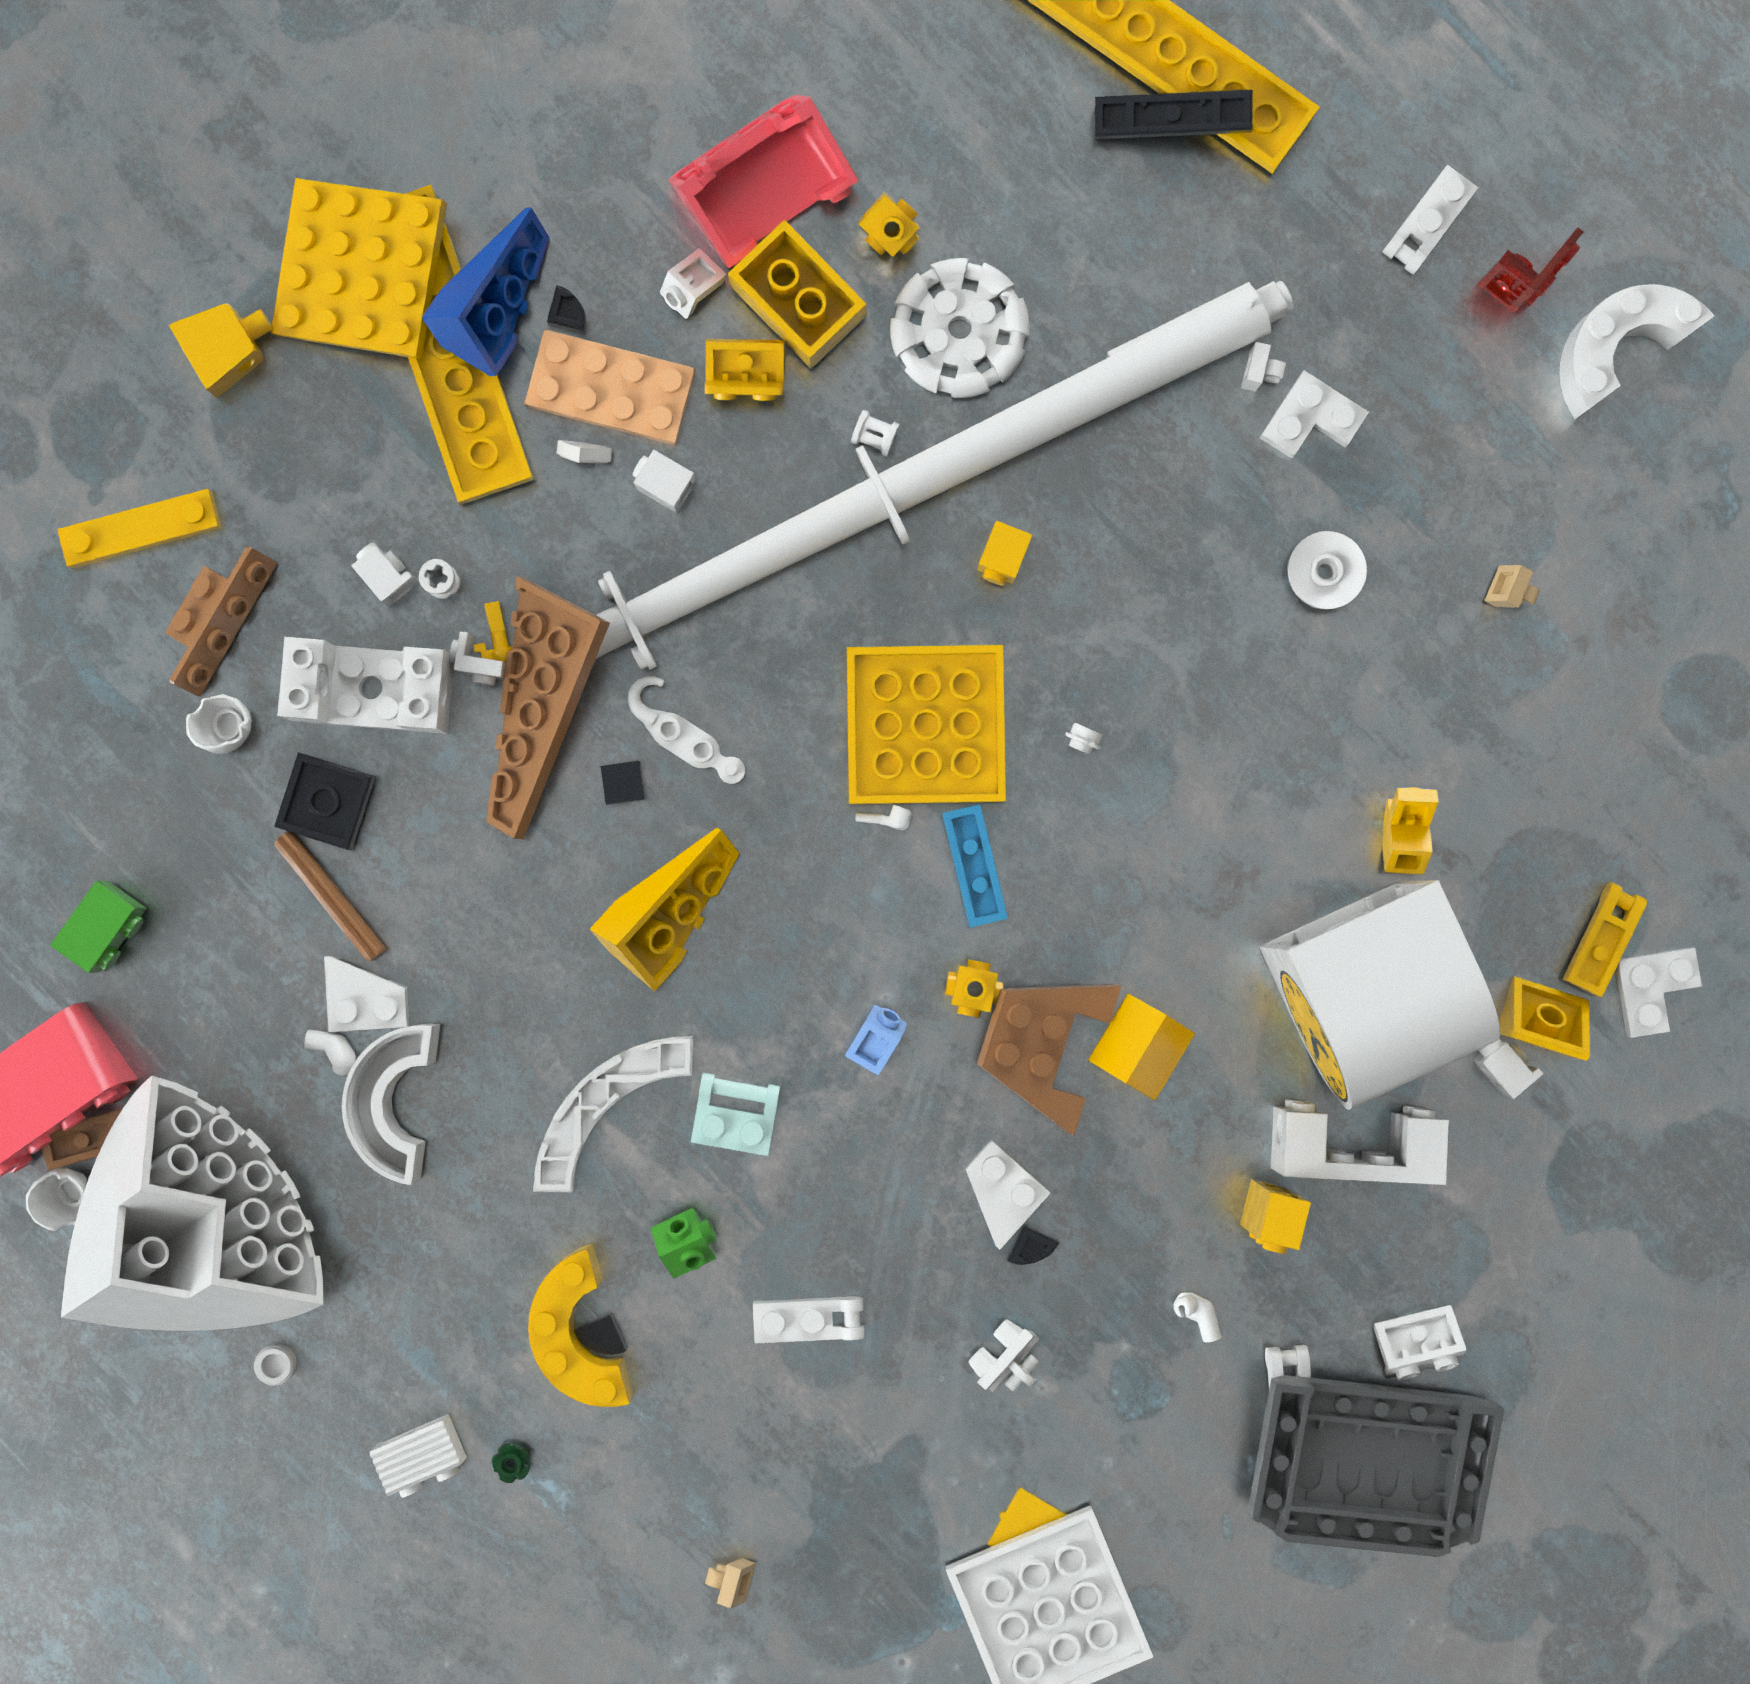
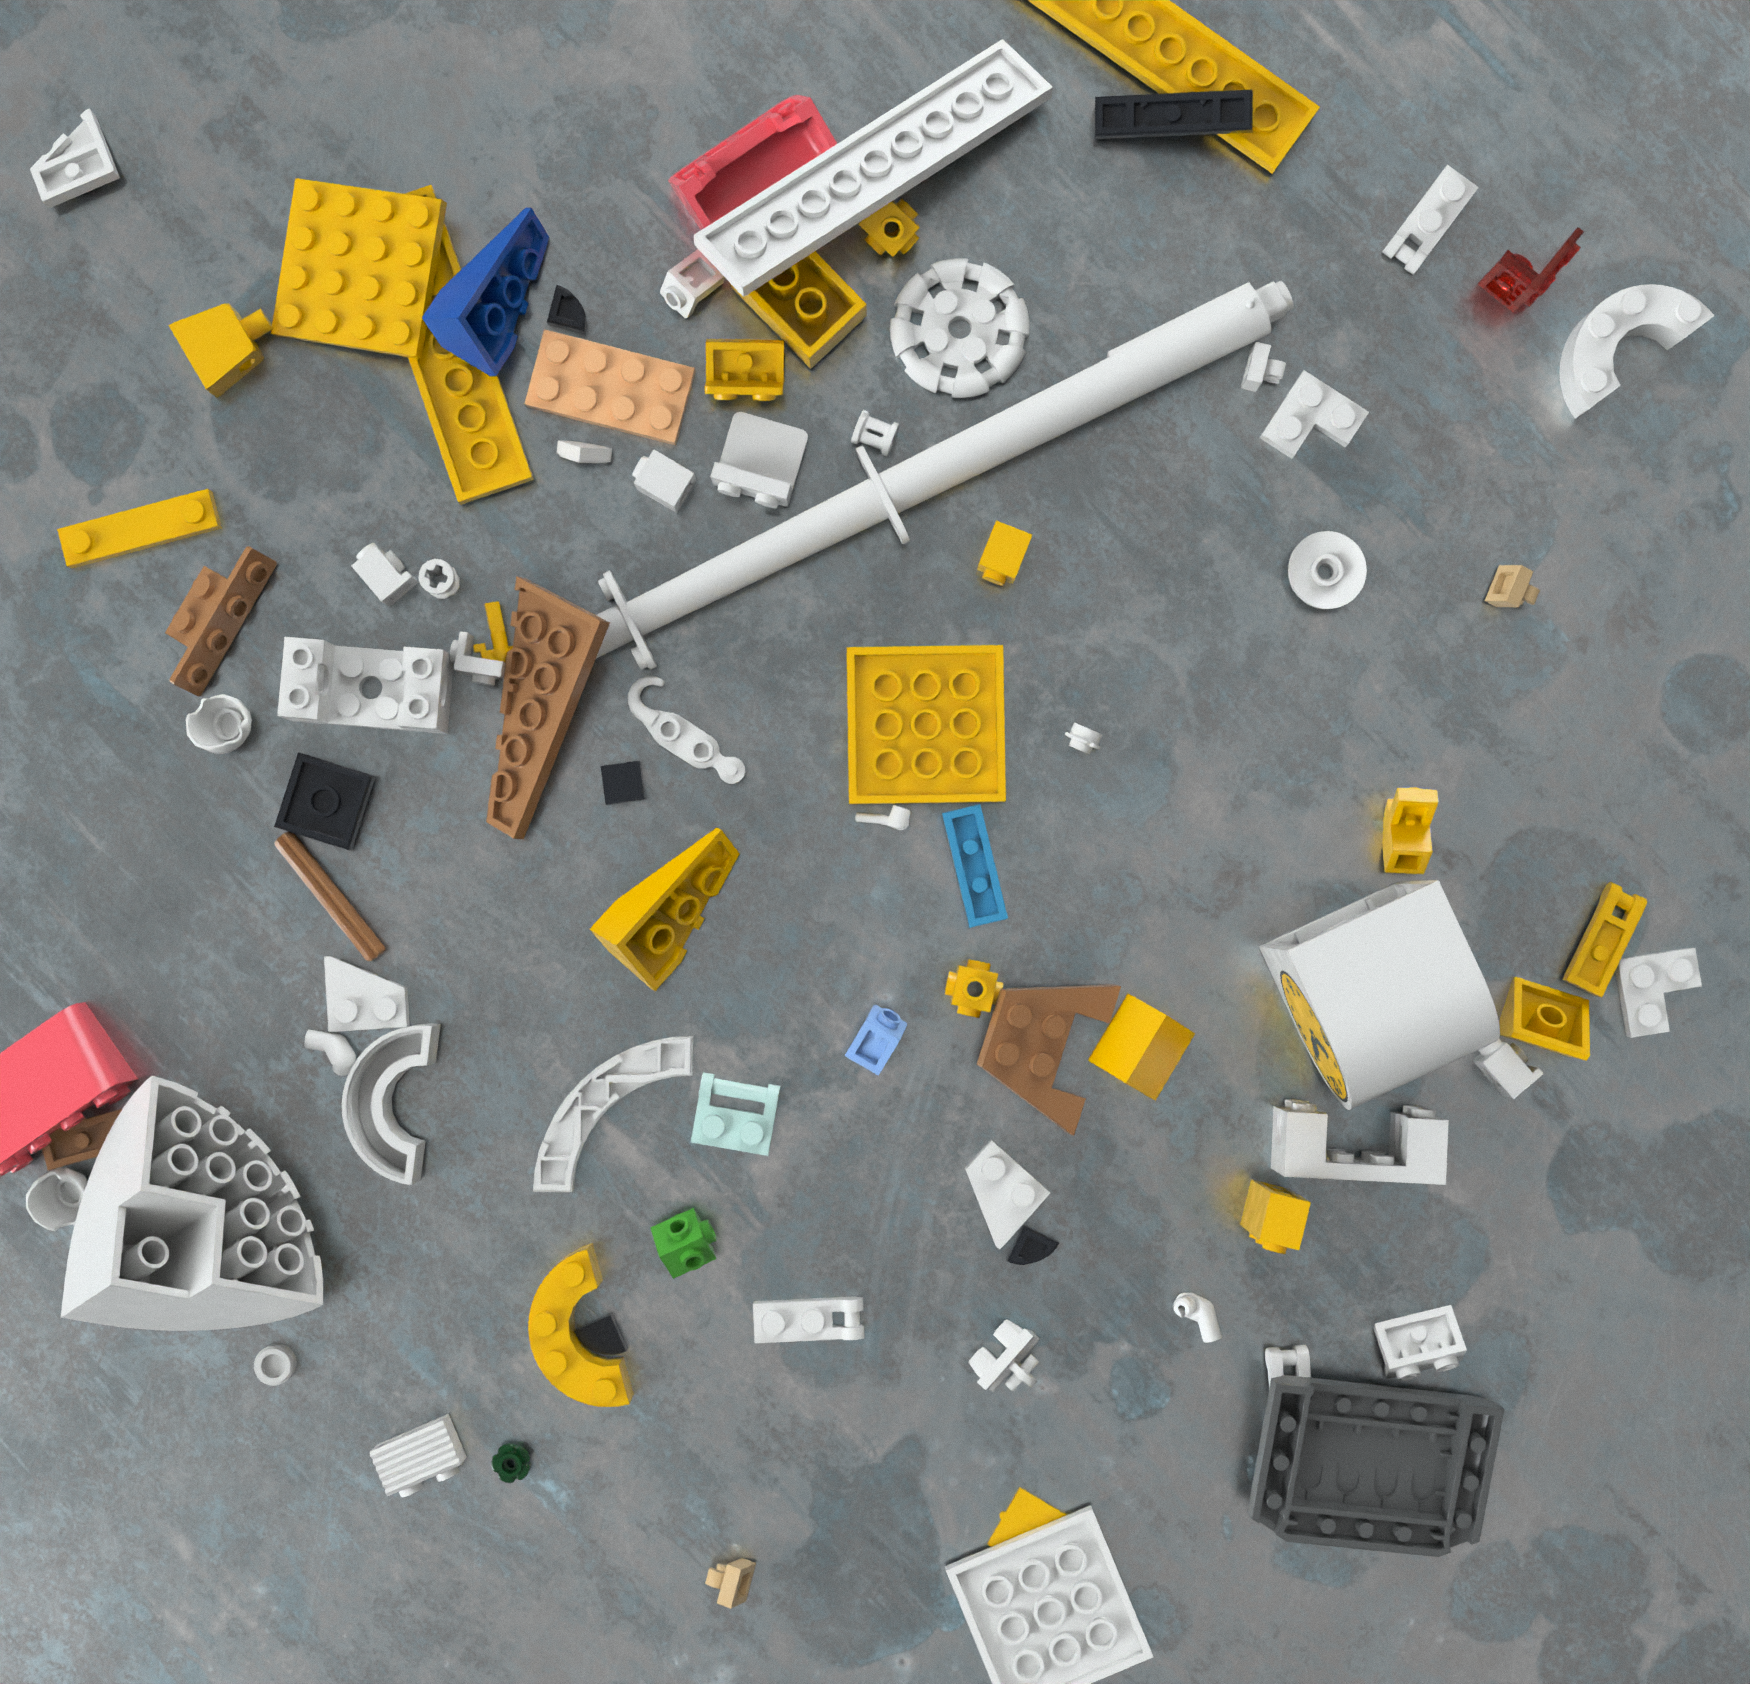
bright green brick [50,881,147,973] -> none
none -> white wing [30,108,120,208]
none -> white plate [694,39,1053,297]
none -> white bracket [710,412,808,508]

